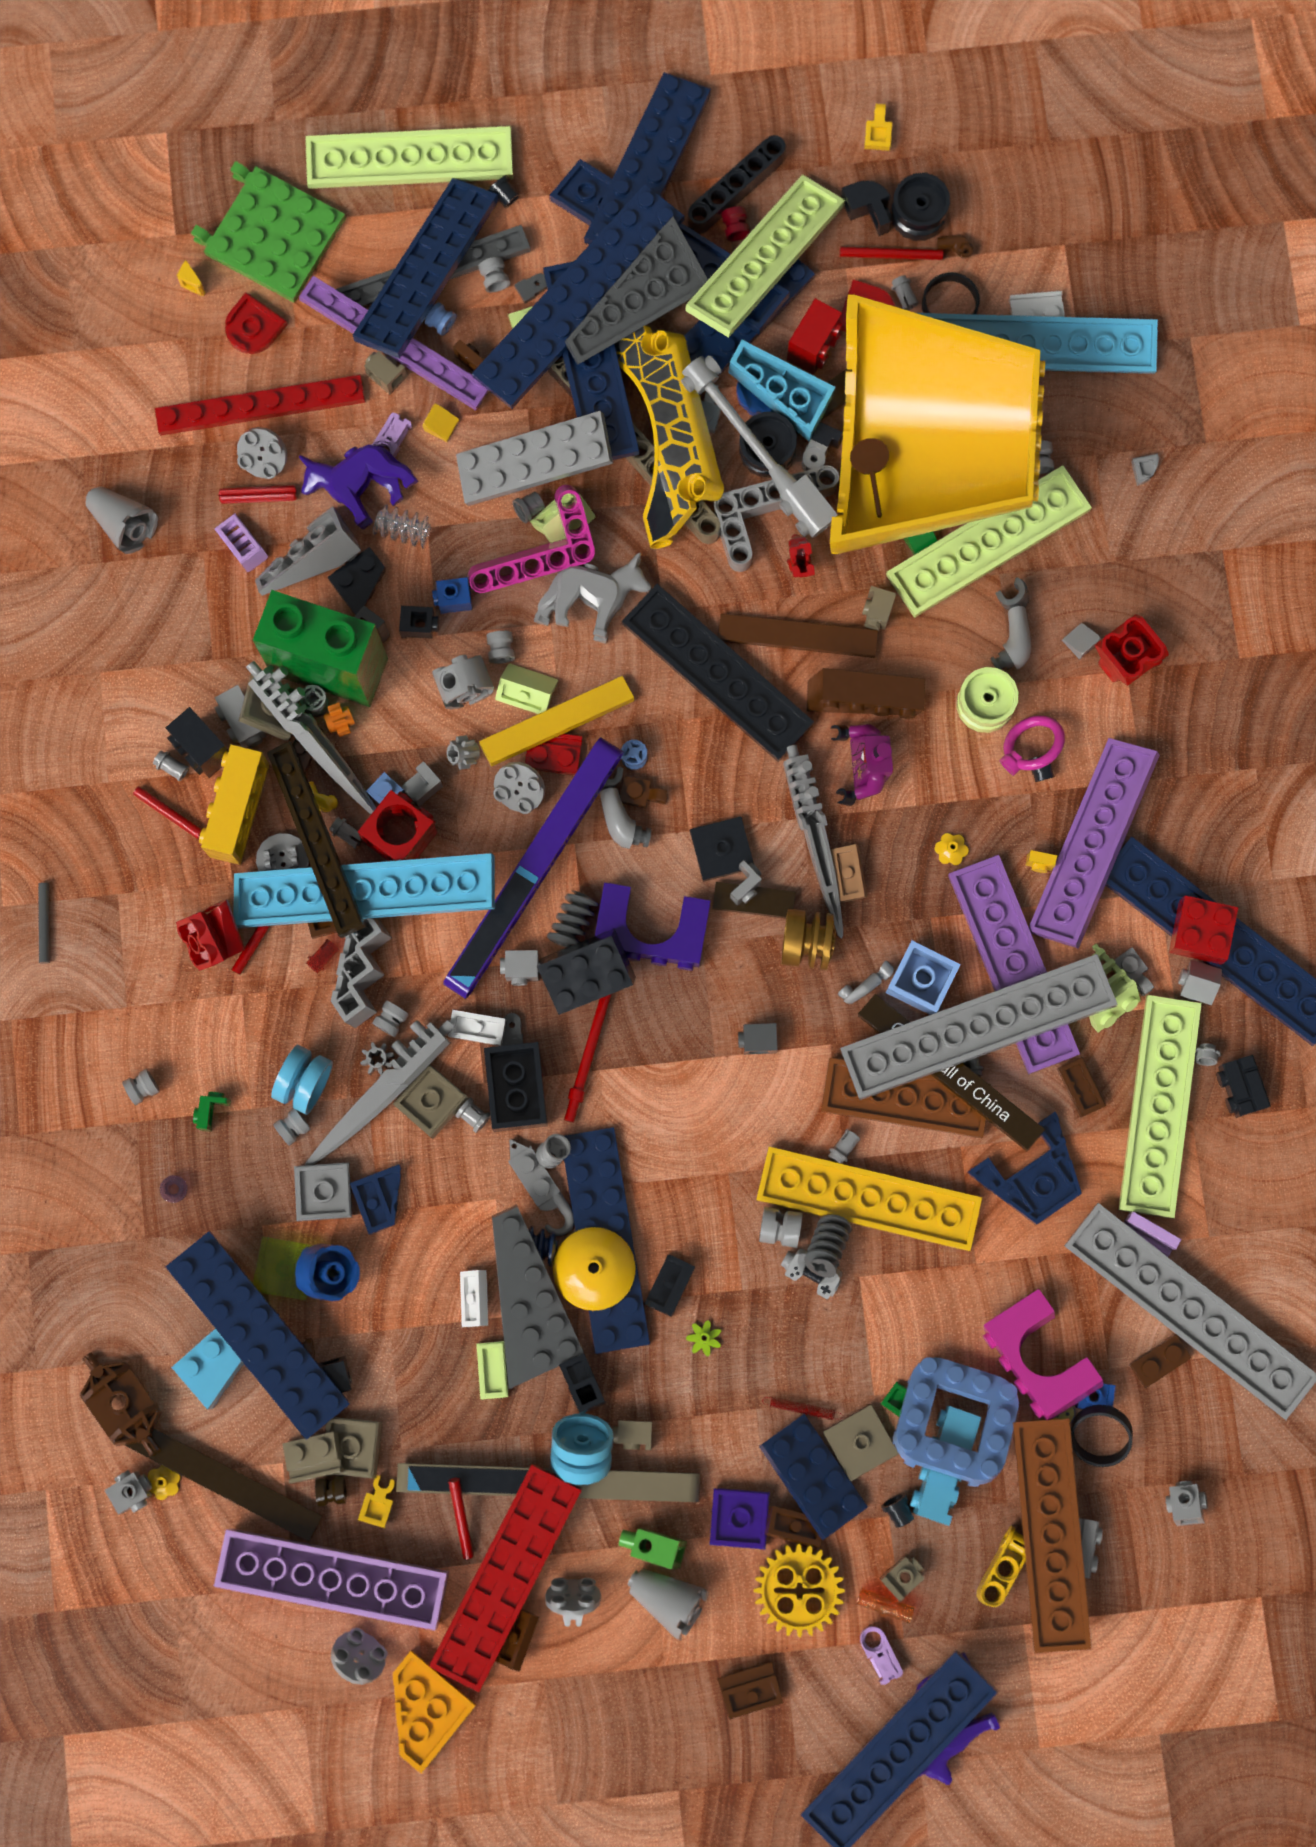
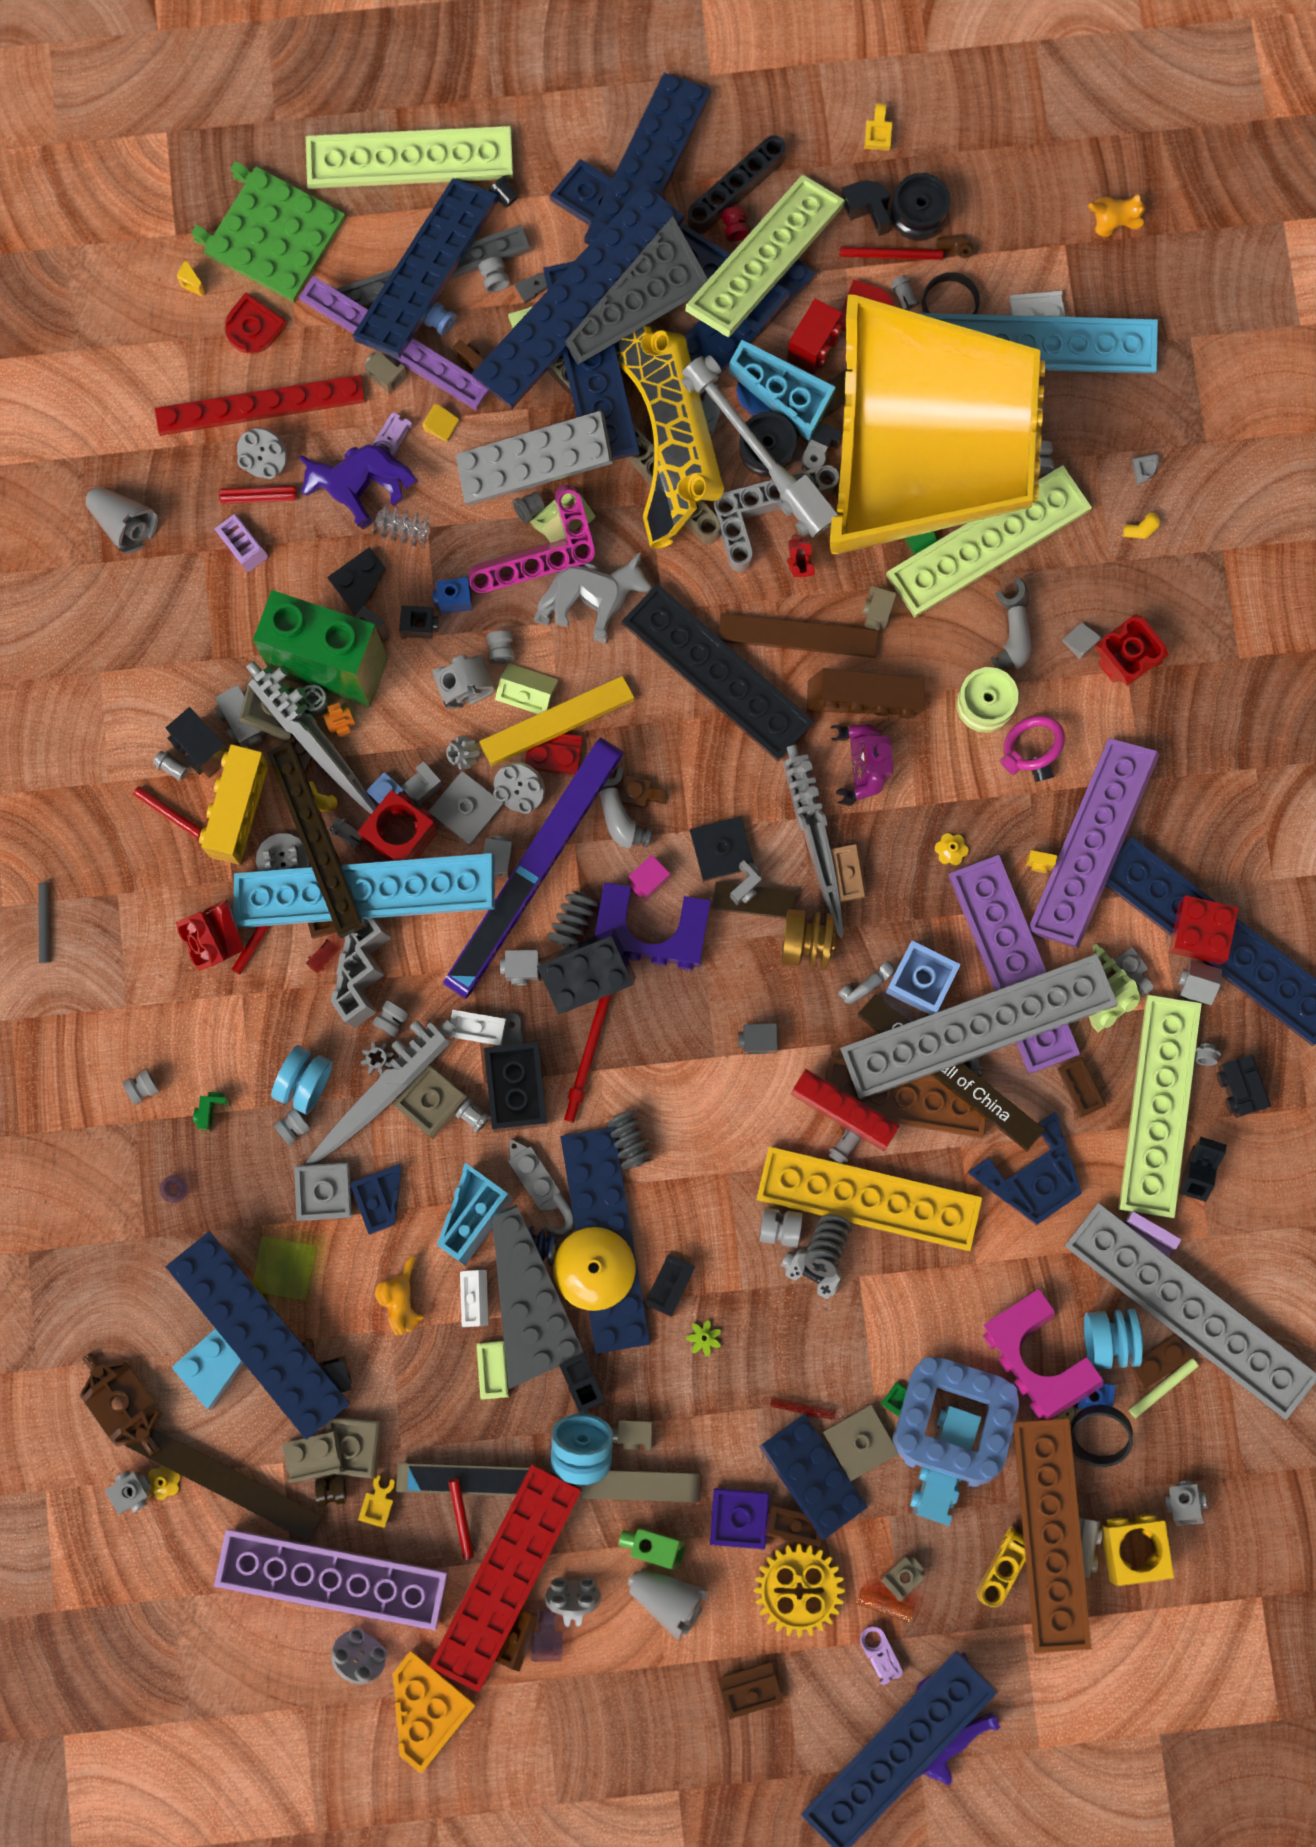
light grey wedge [255,506,361,596] -> none
blue brick [295,1244,360,1301] -> none
light grey wheel [536,1134,571,1168] -> none
medium blue wheel [621,740,647,770] -> none
reddish brown piece [850,438,889,518] -> none
black piece [881,1493,914,1528] -> none
none -> light orange animal [375,1255,424,1336]
none -> light grey plate [428,771,504,846]
none -> medium azure wedge [437,1163,514,1265]
none -> light grey brick [483,836,513,878]
none -> plate [531,1610,562,1662]
none -> dark grey piece [607,1108,655,1169]
none -> dark pink brick [628,855,670,900]
none -> red brick [790,1068,900,1152]
none -> medium azure wheel [1084,1308,1143,1370]
none -> light orange animal [1088,194,1145,237]
none -> yellow brick [1100,1514,1174,1586]
none -> yellow arm [1123,512,1160,539]
none -> yellowish green bar [1128,1358,1199,1419]
none -> black brick [1180,1136,1227,1202]

